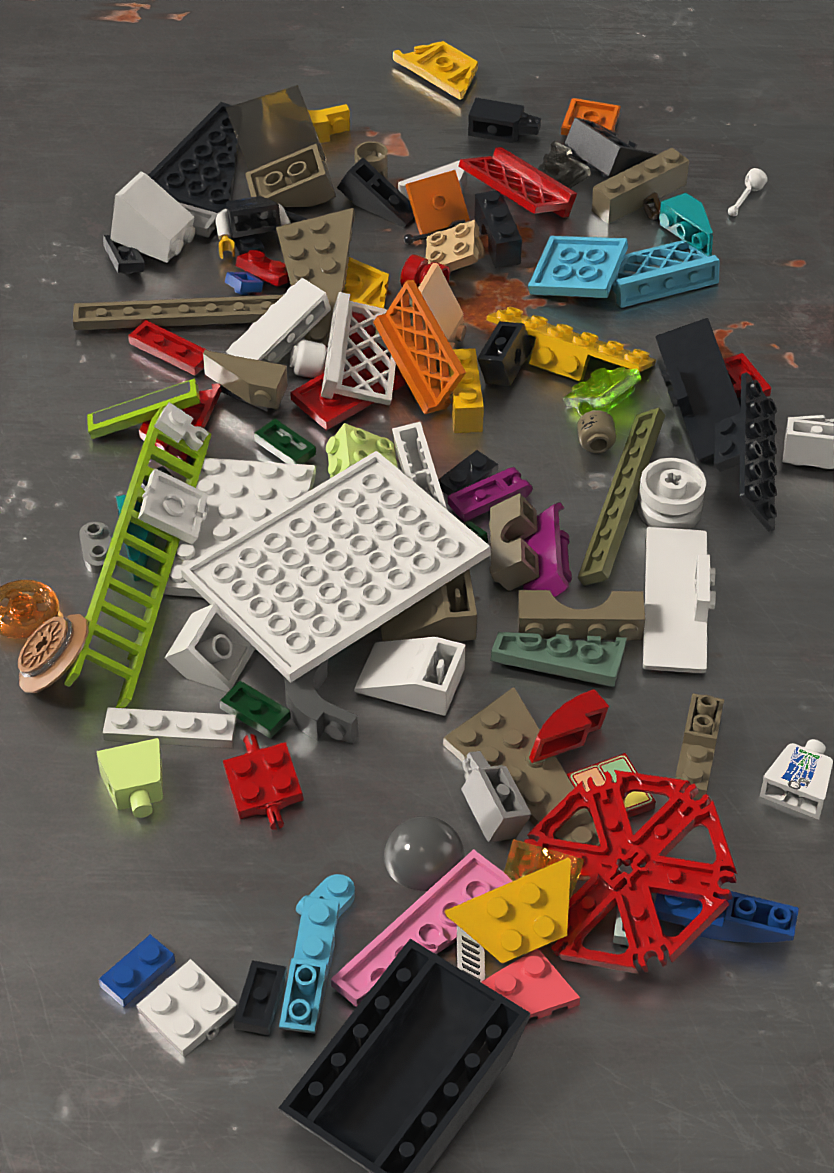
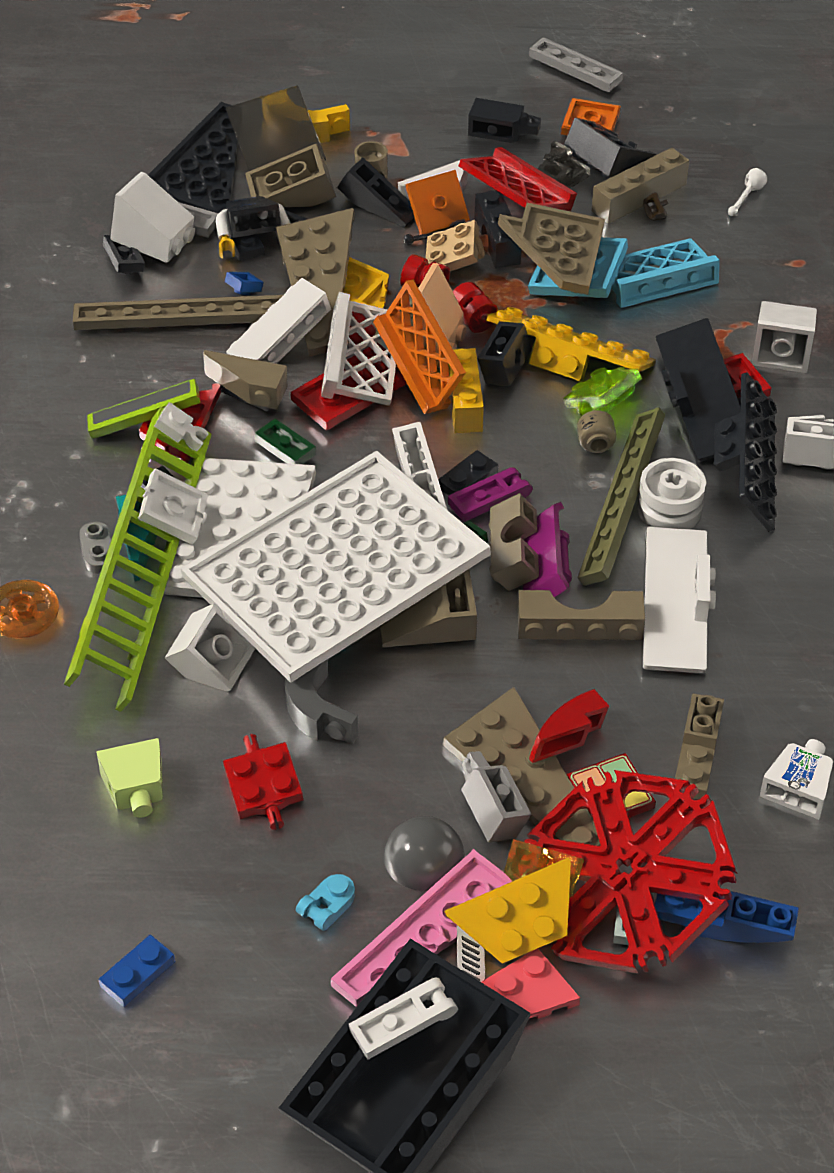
medium nougat piece [18,614,89,693] -> none
white plate [103,707,237,748] -> none
red plate [128,320,209,376] -> none
white plate [136,959,238,1057] -> none
dark green plate [220,681,291,739] -> none
black plate [233,960,287,1035] -> none
red plate [235,250,290,287] -> none
medium azure slope [279,896,340,1034] -> none
white head [289,340,327,379] -> none
yellowish green bracket [326,423,397,478] -> none
white slope [354,637,466,716] -> none
yellow wing [393,41,478,100] -> none
sand green wing [490,632,627,687] -> none
teal slope [659,193,713,257] -> none
none -> white plate [349,977,458,1060]
none -> red wheel [452,282,498,333]
none -> dark tan wing [498,203,605,295]
none -> light grey plate [529,37,623,92]
none -> white slope [752,301,817,373]

